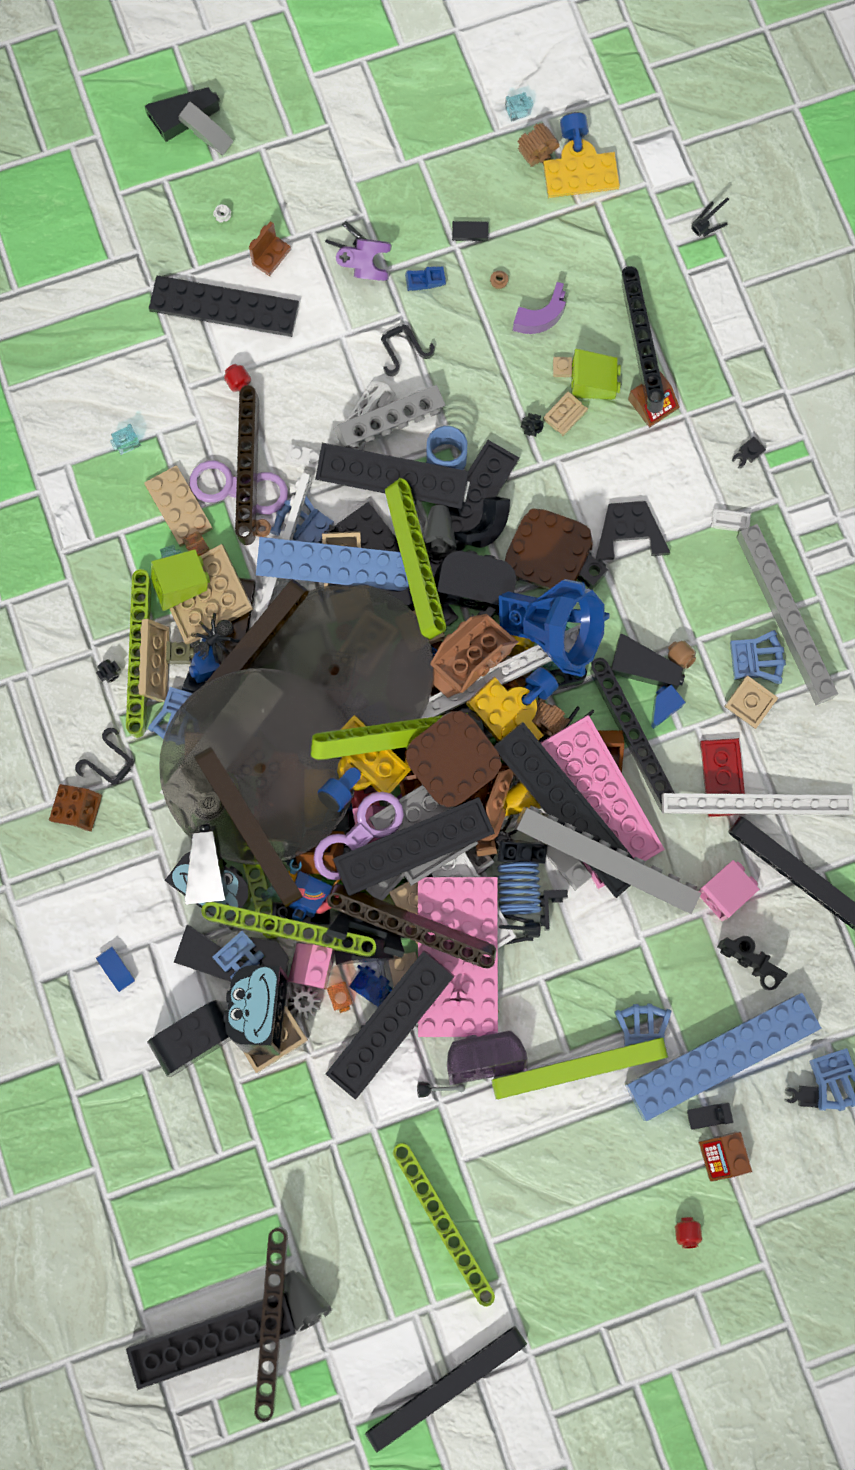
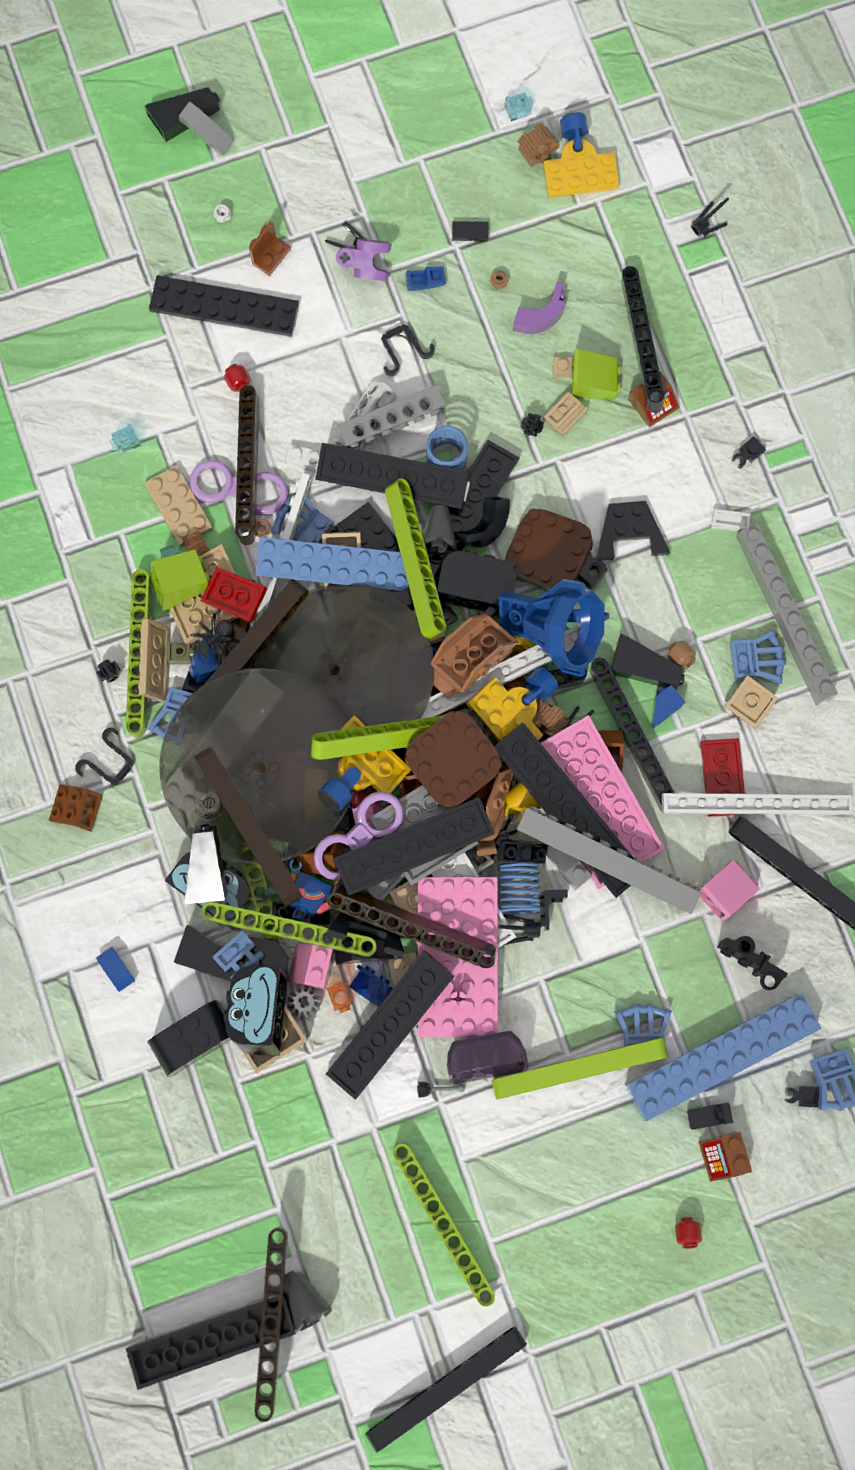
none -> red plate [200,567,268,623]

